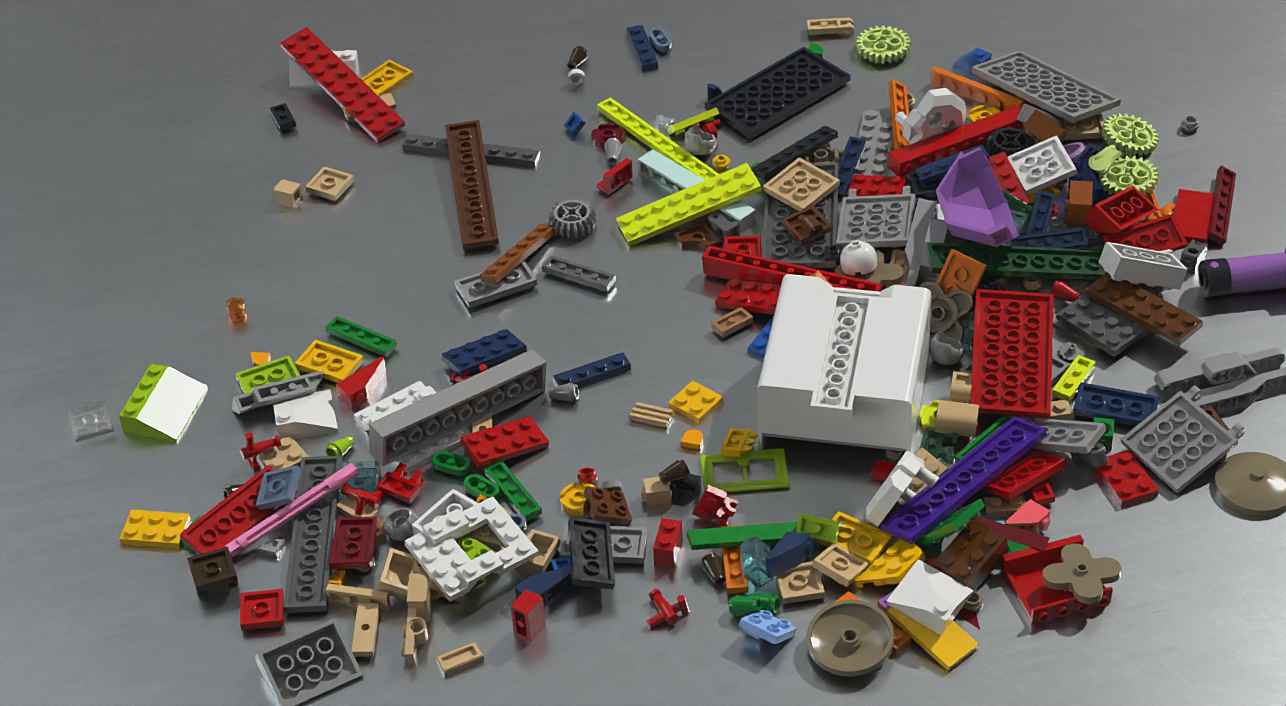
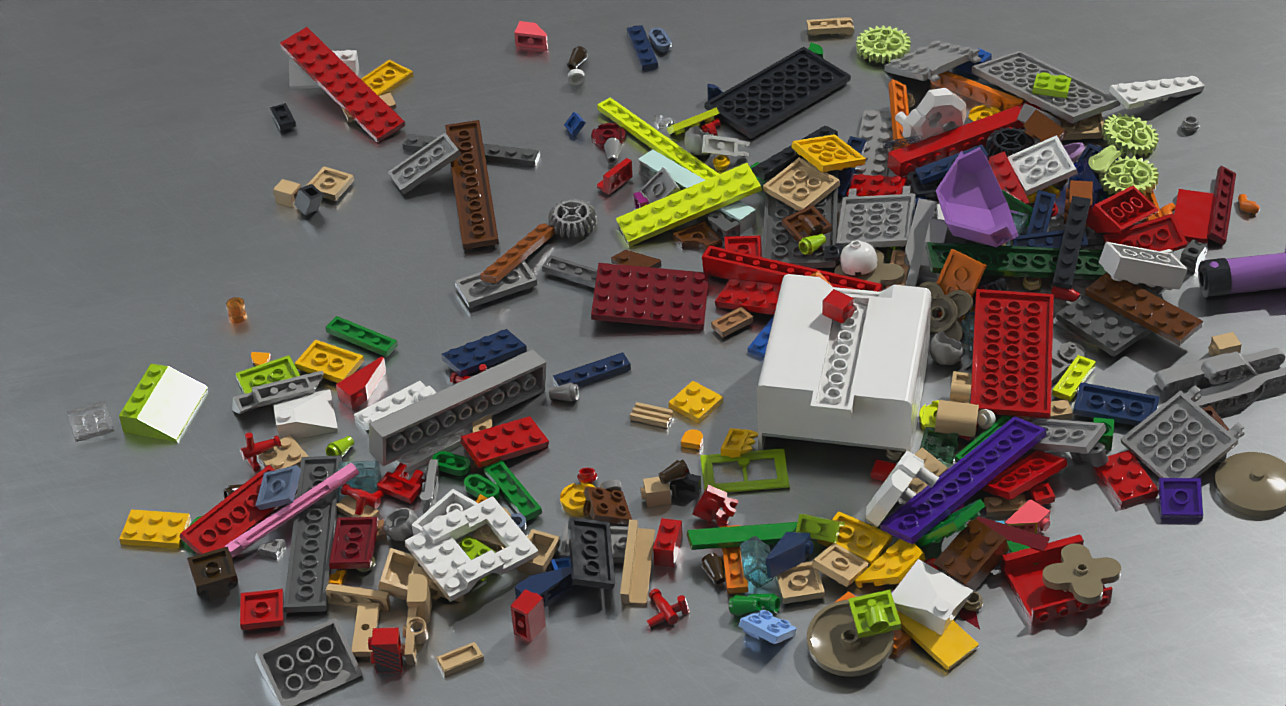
none -> black brick [294,184,324,215]
none -> red brick [368,627,403,673]
none -> light grey plate [387,133,462,195]
none -> light grey plate [420,459,440,513]
none -> coral slope [514,21,548,50]
none -> dark red plate [591,263,709,330]
none -> reddish brown wing [611,250,662,268]
none -> tan panel [620,520,655,605]
none -> magenta plate [633,192,649,209]
none -> light grey plate [638,167,681,204]
none -> white hinge [702,135,750,157]
none -> yellow plate [791,134,866,172]
none -> lime cone [798,234,827,255]
none -> red brick [822,289,855,324]
none -> lime plate [848,590,901,638]
none -> piece [879,135,922,149]
none -> light grey plate [884,41,982,82]
none -> white plate [977,409,996,429]
none -> lime plate [1032,72,1071,98]
none -> black plate [1052,196,1091,290]
none -> white wing [1109,76,1205,110]
none -> dark purple tile [1158,478,1203,519]
none -> tan brick [1208,332,1242,357]
none -> orange arm [1238,194,1260,214]

